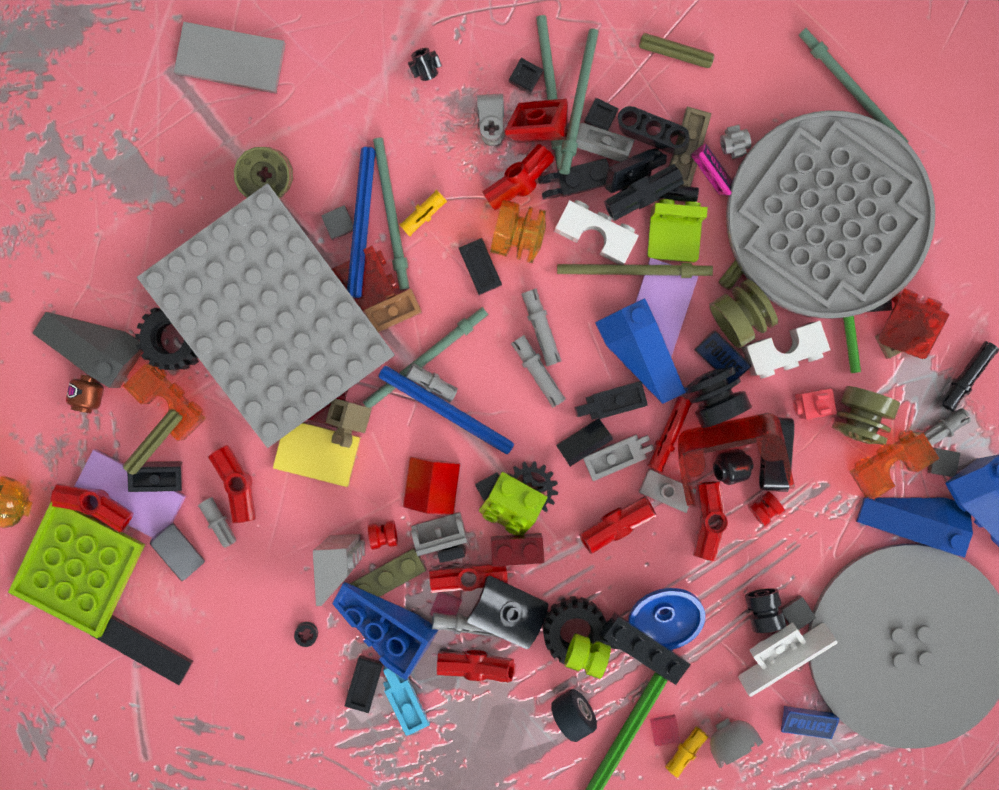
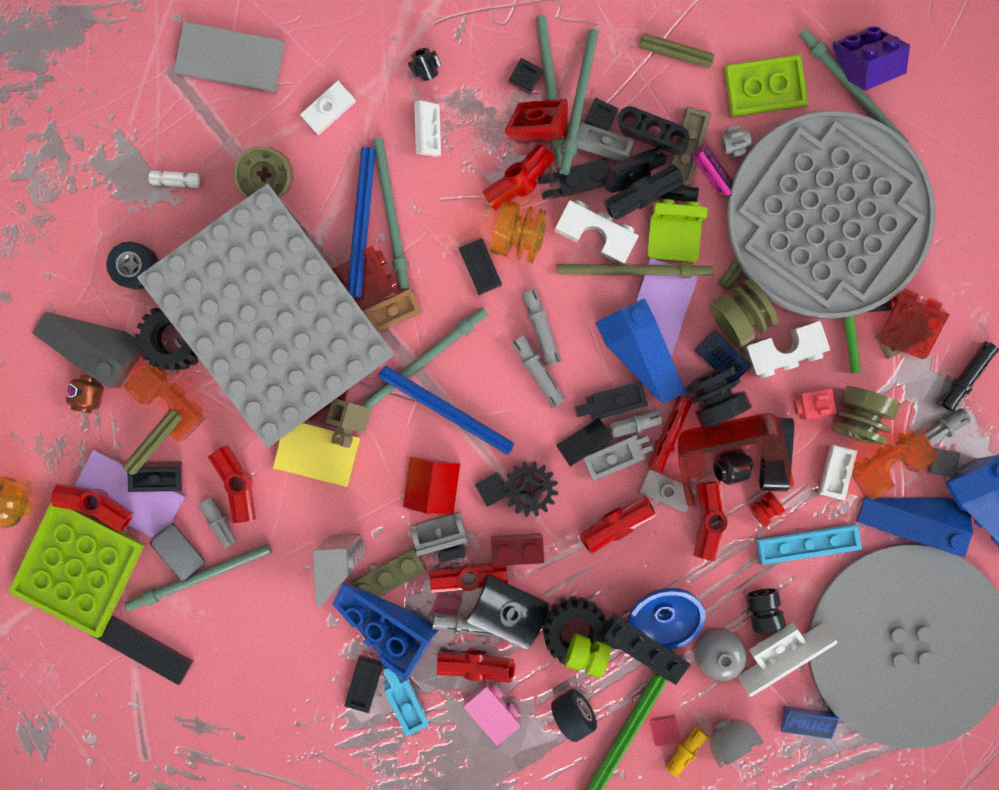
black bush [294,622,318,647] -> none
dark grey tile [321,205,353,240] -> none
red wheel [368,520,398,550] -> none
yellow pin [399,190,447,236] -> none
light grey pin [406,363,458,402] -> none
light grey piece [477,94,504,146] -> none
lime bracket [479,472,548,535] -> none
dark grey tile [780,595,816,630] -> none
none -> black wheel [106,241,158,290]
none -> sand green bar [125,544,272,611]
none -> white axle [148,170,201,188]
none -> white plate [300,81,356,136]
none -> white plate [414,100,441,157]
none -> bright pink brick [463,680,521,746]
none -> light grey axle [610,409,662,438]
none -> light grey cylinder [694,628,747,682]
none -> lime tile [723,54,808,118]
none -> medium azure tile [755,523,862,565]
none -> white plate [818,444,857,500]
none -> dark purple slope [833,26,910,90]

